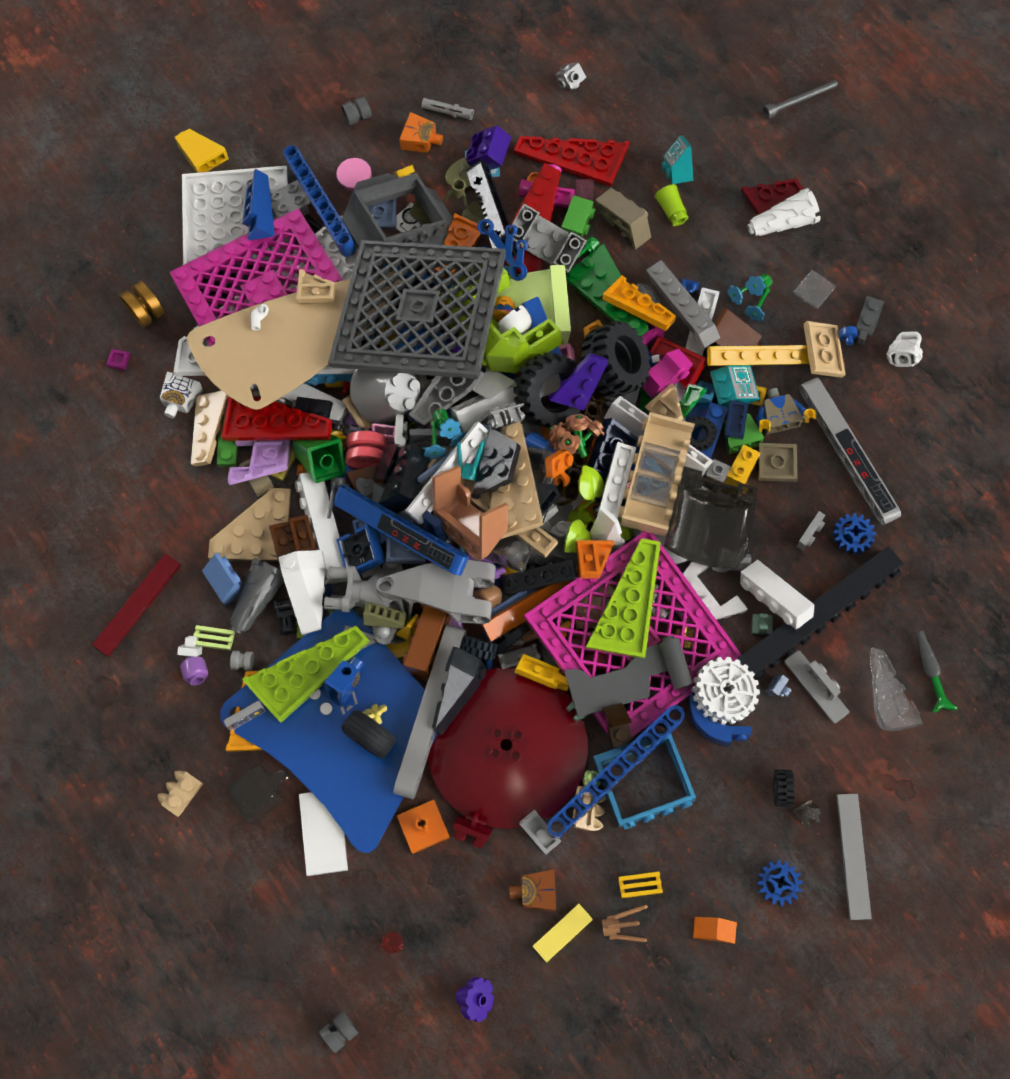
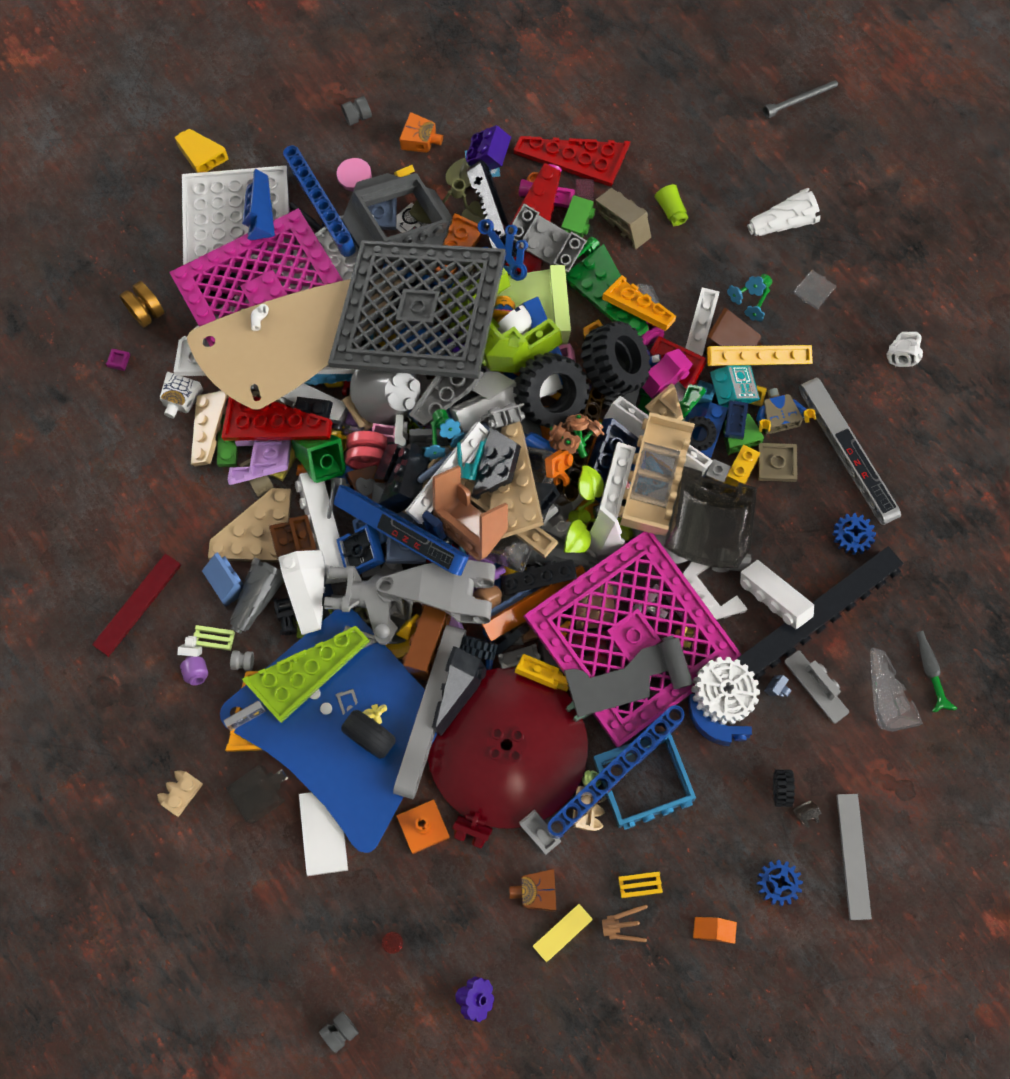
light grey hinge [270,180,311,218] -> none
tan wing [296,269,336,303] -> none
blue torso [324,657,364,707] -> none
olive slope [363,602,406,628] -> none
light grey pin [421,98,474,120] -> none
dark purple wing [549,353,608,410] -> none
light grey brick [555,63,587,90] -> none
orange wing [575,540,614,579] -> none
lime wing [585,538,661,659] -> none
dark brown slope [602,703,633,748] -> none
light grey brick [646,260,720,348] -> none
teal slope [661,135,693,184] -> none
blue plate [681,278,700,293] -> none
dark red wing [741,179,803,215] -> none
sand green tile [752,614,772,636] -> none
light grey plate [796,511,825,551] -> none
tan tile [803,321,846,378] -> none
blue tile [838,326,858,345] -> none
dark grey hinge [856,296,884,345] -> none

